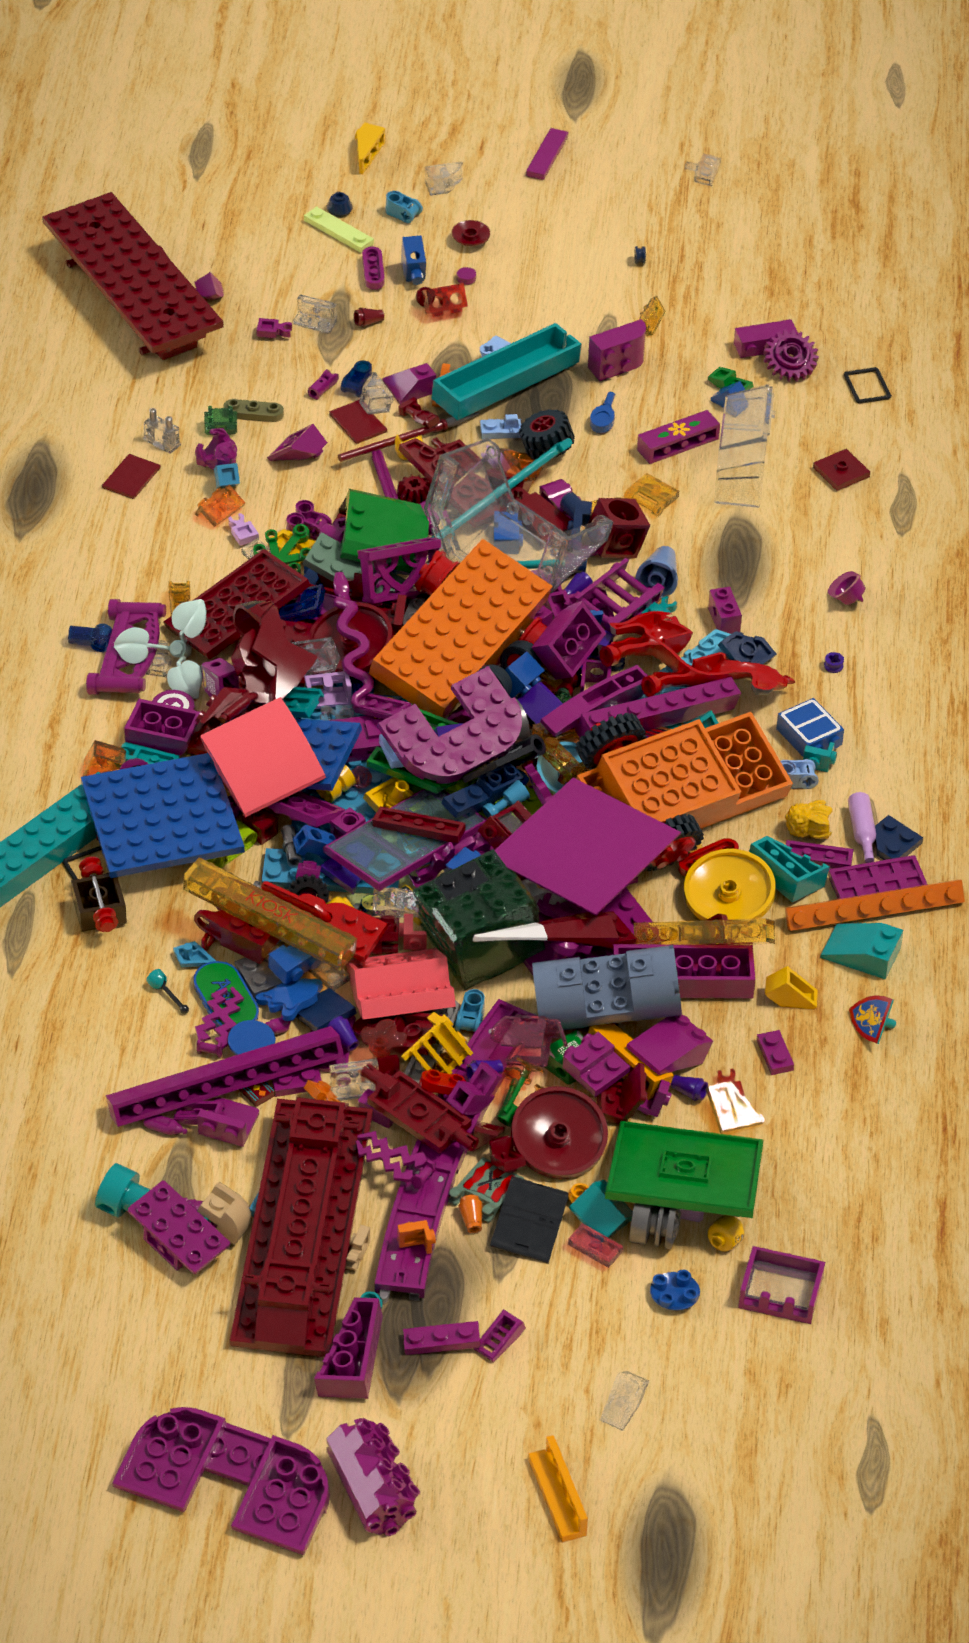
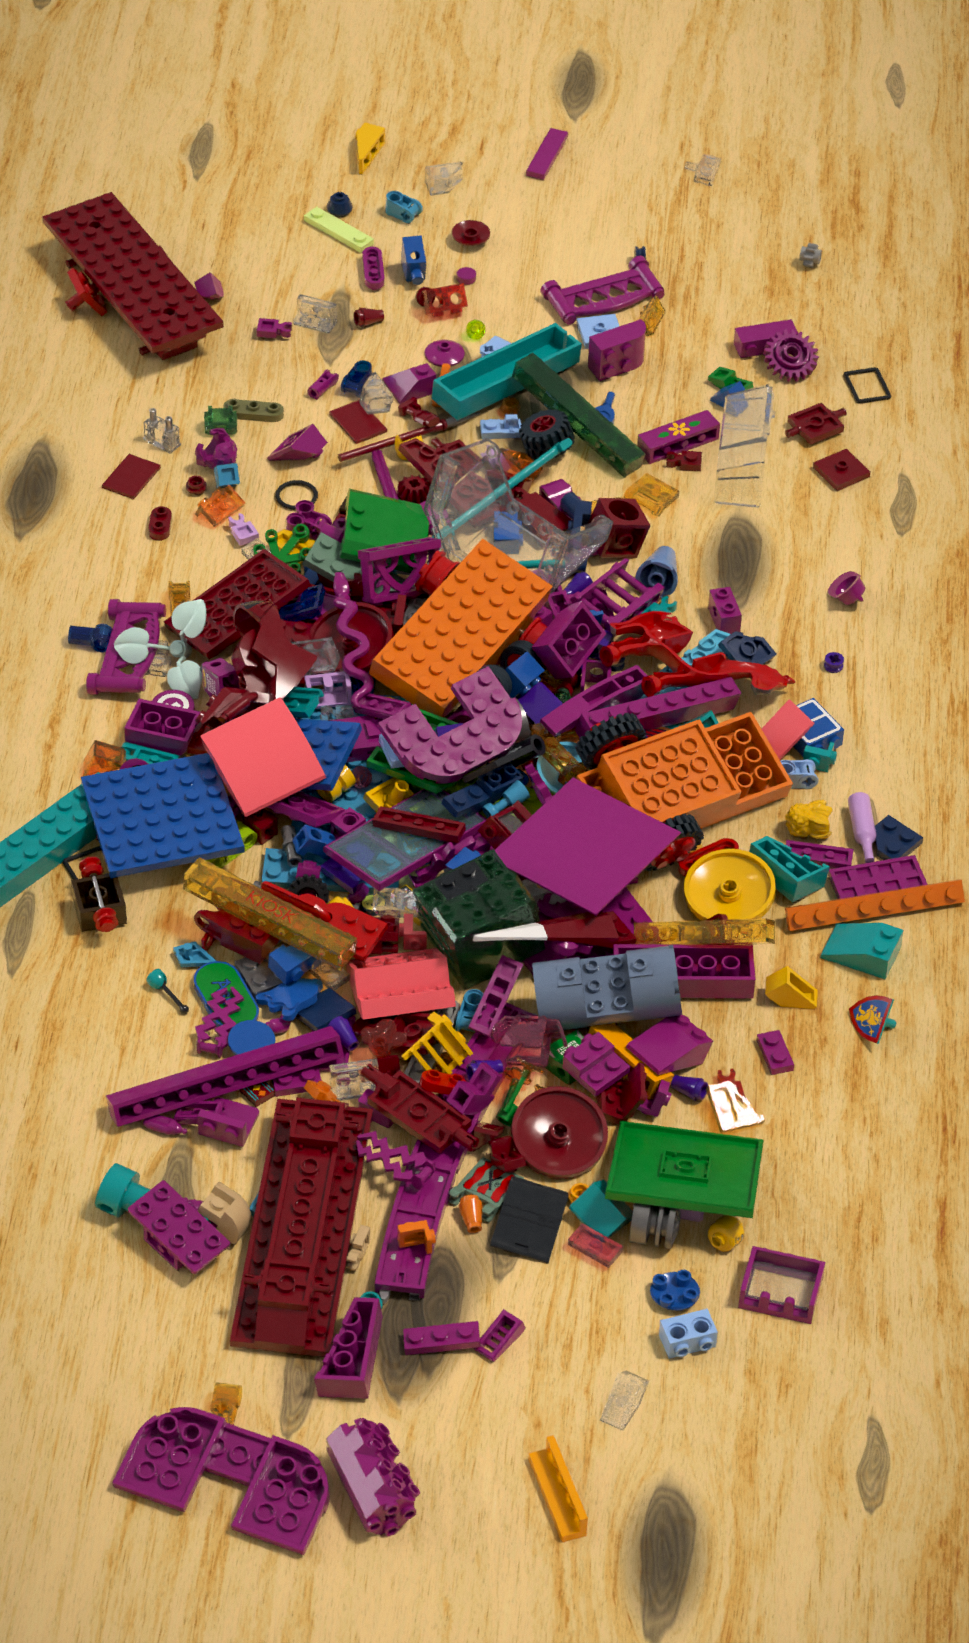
none -> red plate [65,268,108,317]
none -> dark red plate [149,506,172,541]
none -> dark red plate [186,475,207,494]
none -> clear yellow piece [210,1382,242,1425]
none -> black piece [275,480,318,510]
none -> magenta tile [347,882,369,905]
none -> magenta dish [425,340,465,367]
none -> clear neon green plate [466,320,486,340]
none -> magenta slope [468,955,523,1038]
none -> clear orange plate [501,398,521,415]
none -> clear green brick [512,352,646,477]
none -> magenta piece [540,256,665,325]
none -> light blue plate [576,314,619,349]
none -> light blue brick [659,1309,718,1359]
none -> dark red plate [666,451,702,472]
none -> coral piece [761,699,815,760]
none -> dark red plate [785,403,847,445]
none -> light grey gear [799,243,822,268]

